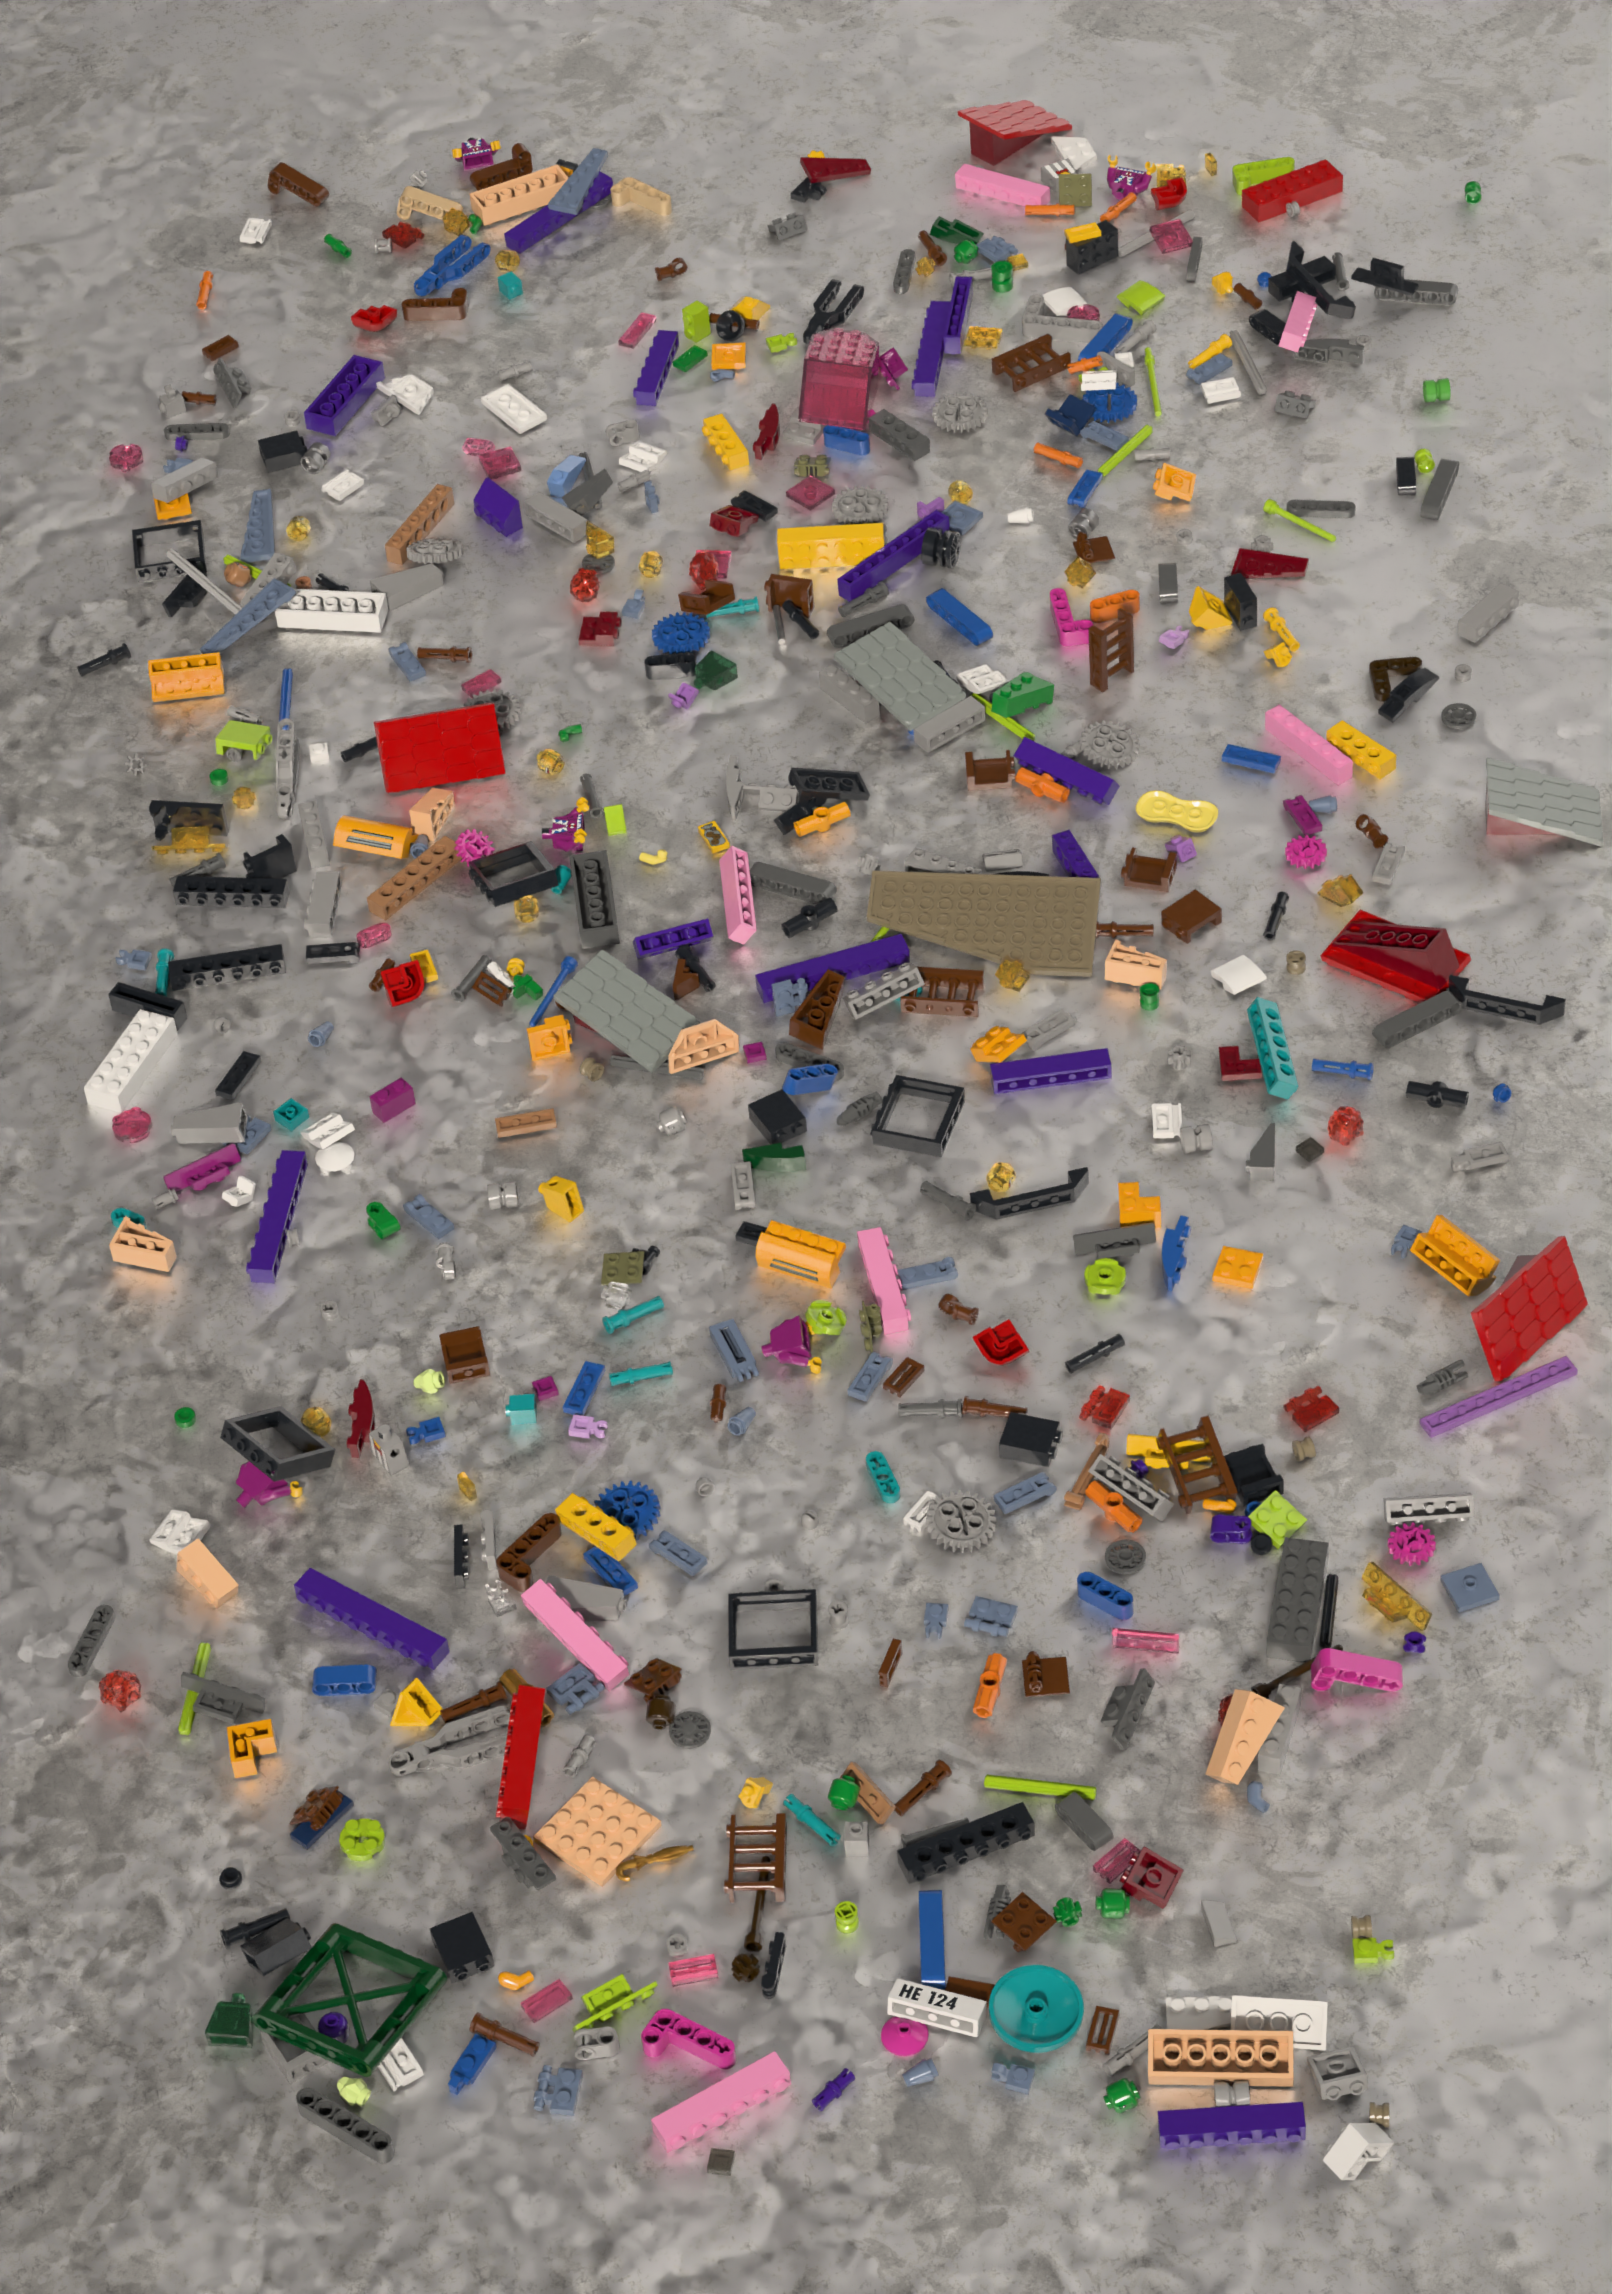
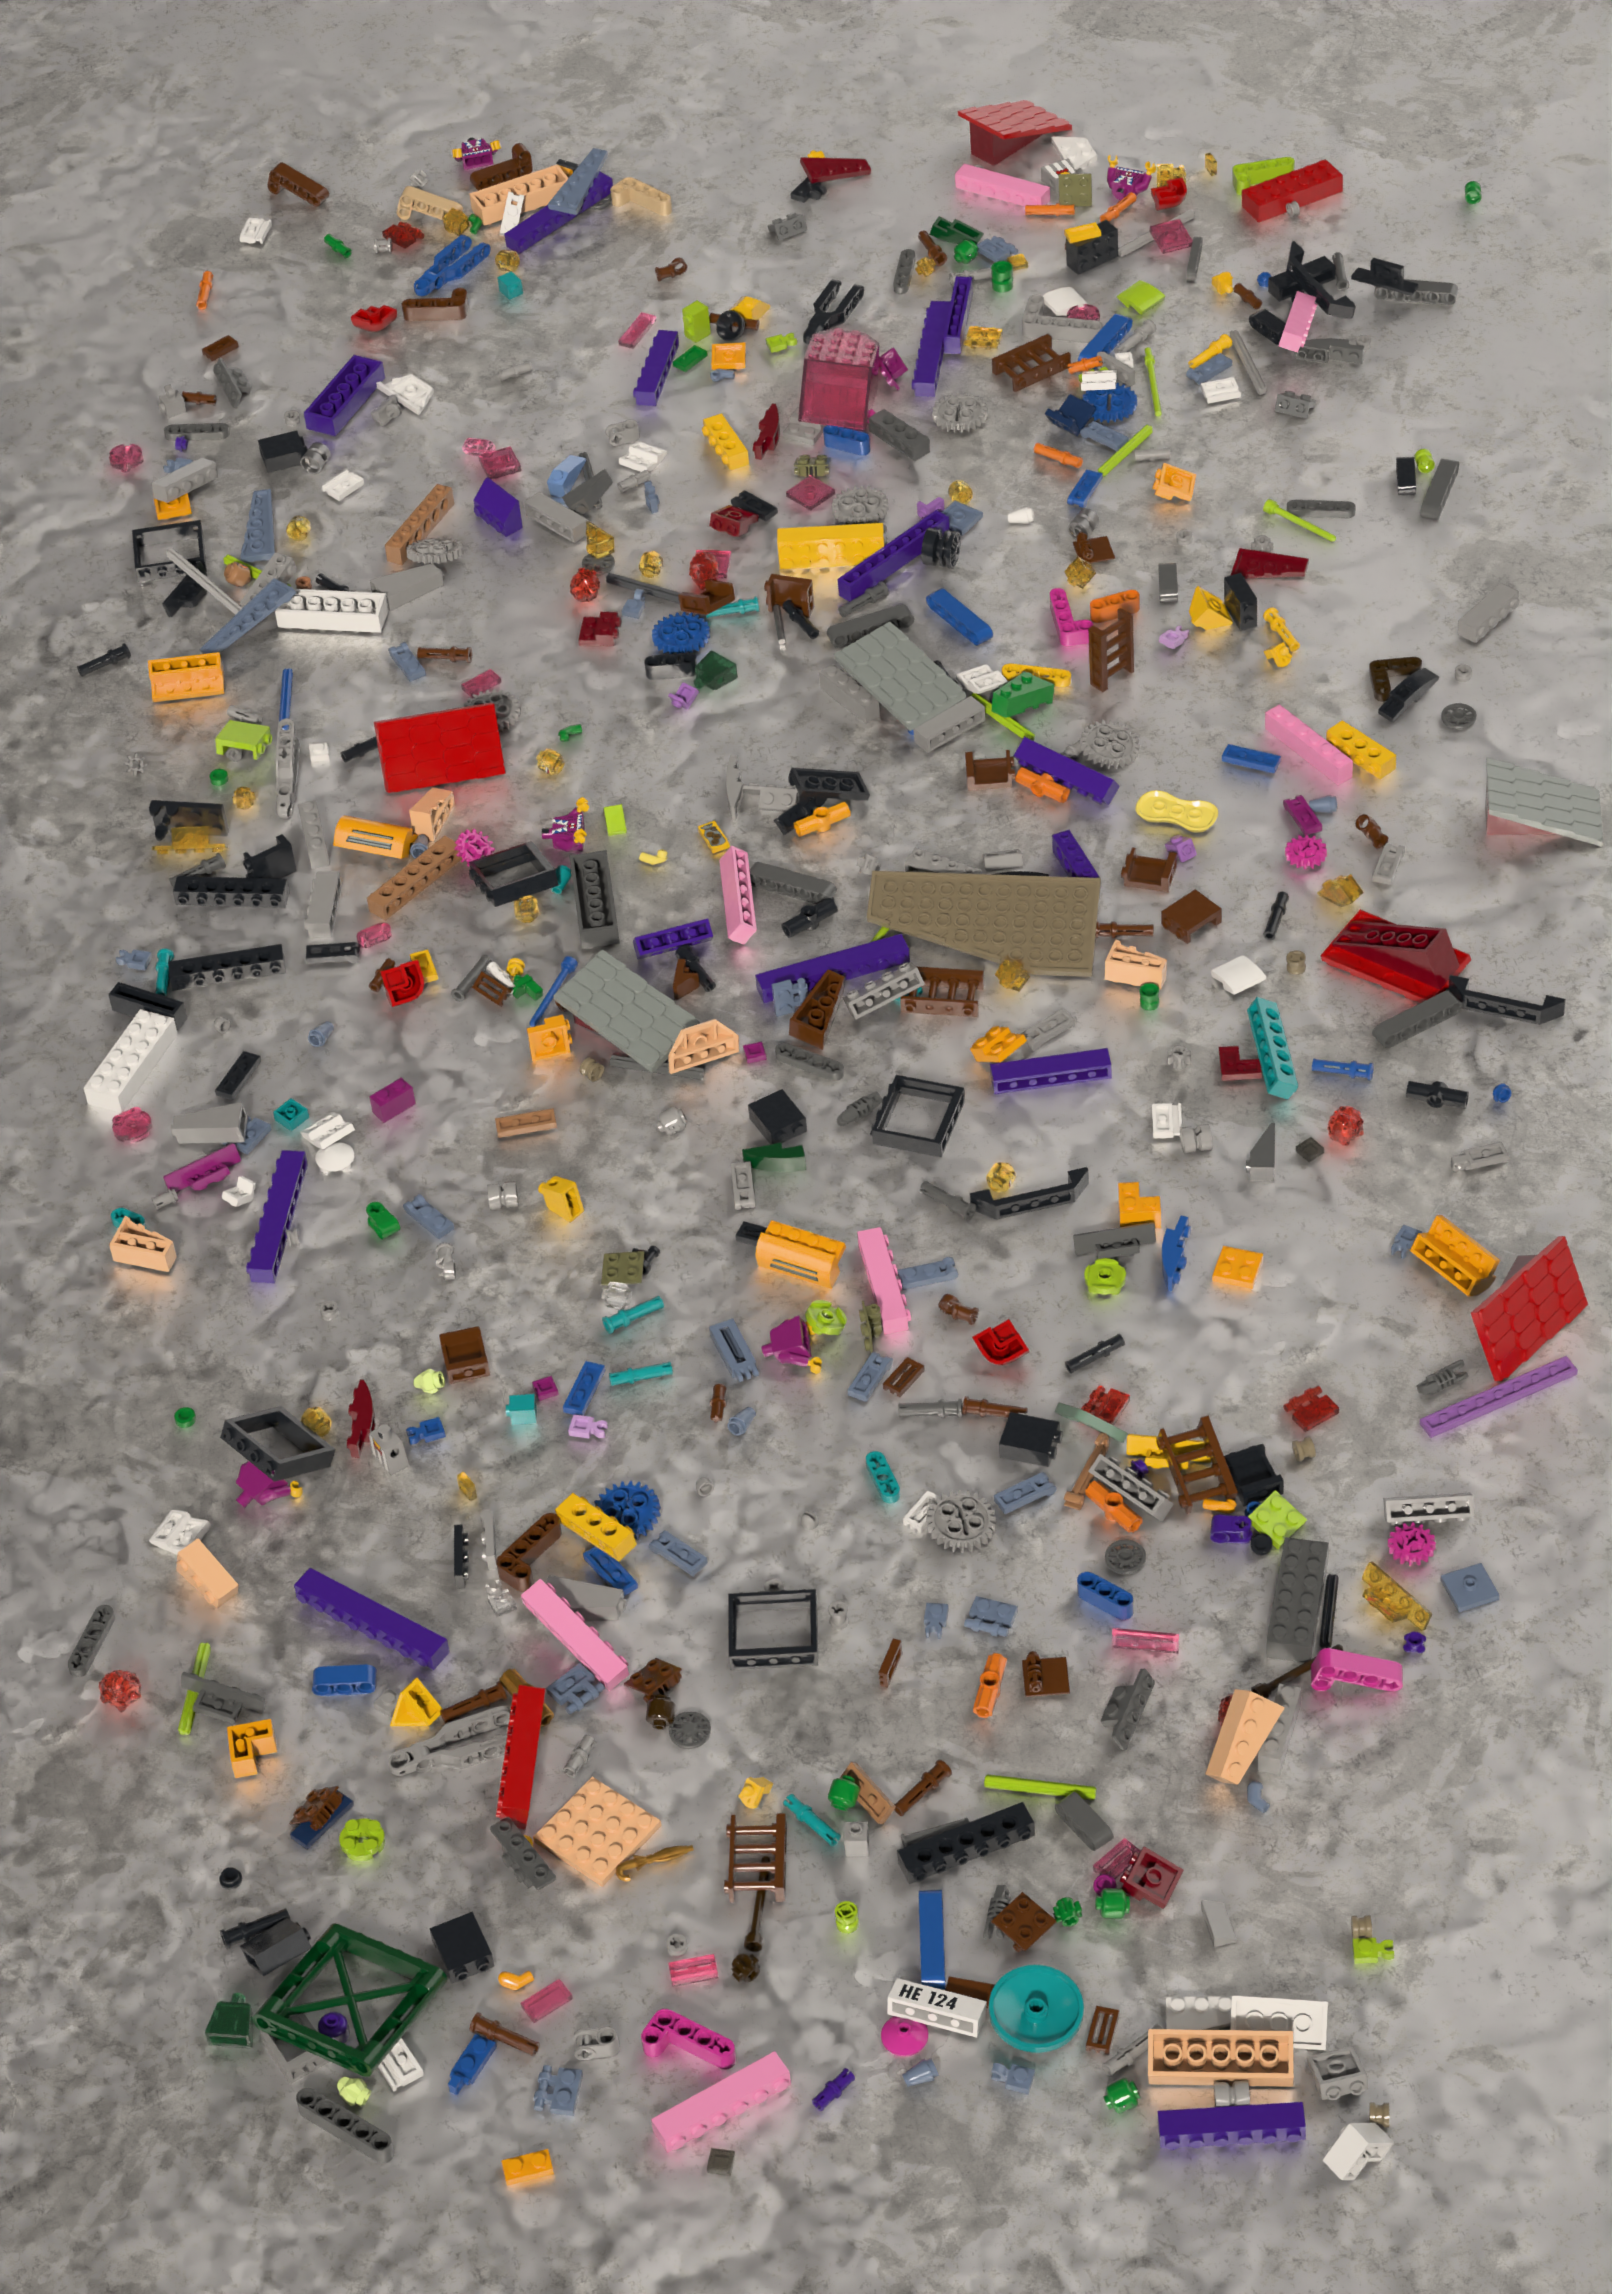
white plate [481,384,547,434] -> none
lime bracket [572,1974,658,2033] -> none
dark grey pin [580,774,604,819] -> none
black hinge [761,1932,786,1999] -> none
blue beam [782,1064,838,1095] -> none
bright green wheel [1423,378,1451,403] -> none
none -> white plate [499,191,524,236]
none -> light orange plate [501,2149,554,2186]
none -> black axle [606,573,680,603]
none -> yellow beam [1002,663,1071,687]
none -> sand green beam [1054,1402,1128,1443]
none -> magenta plate [1093,1874,1117,1896]

